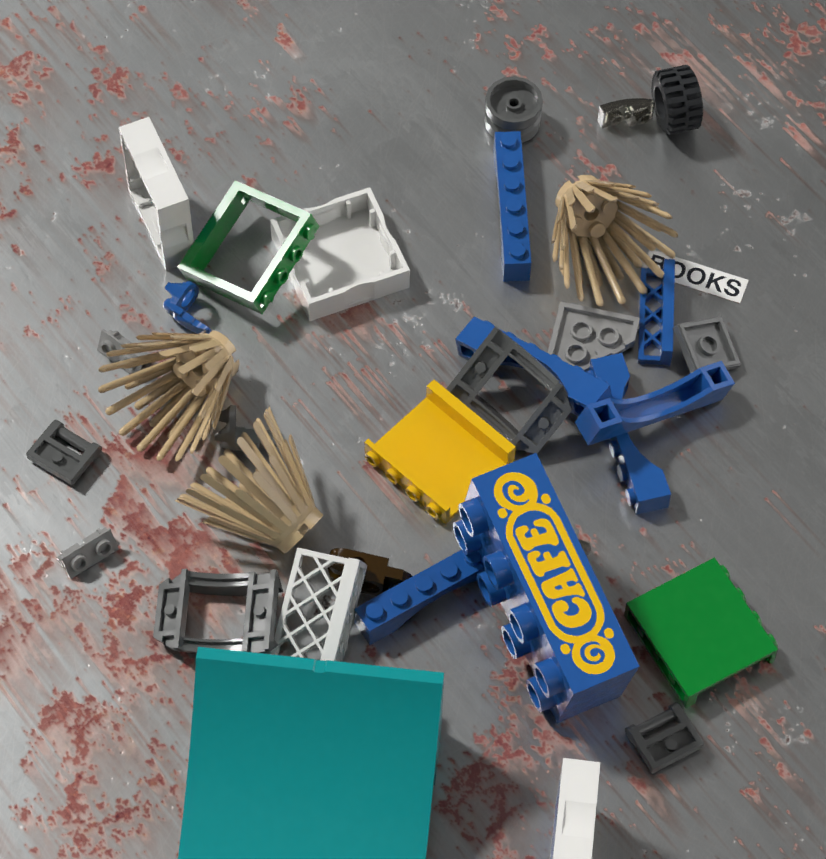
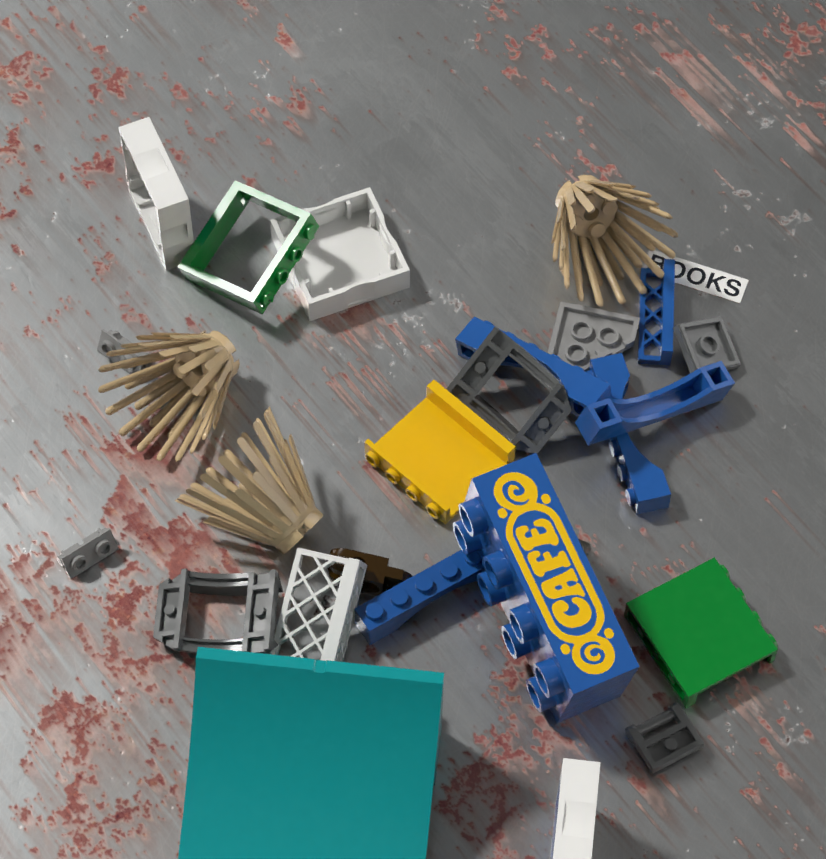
dark grey plate [26,420,102,486] -> none
blue hair [163,281,212,334] -> none
dark grey hair [215,405,278,451] -> none
dark grey wheel [484,76,543,143] -> none
blue arch [493,131,531,282] -> none
clear smoke slope [598,98,655,129] -> none
black tyre [651,65,703,135] -> none

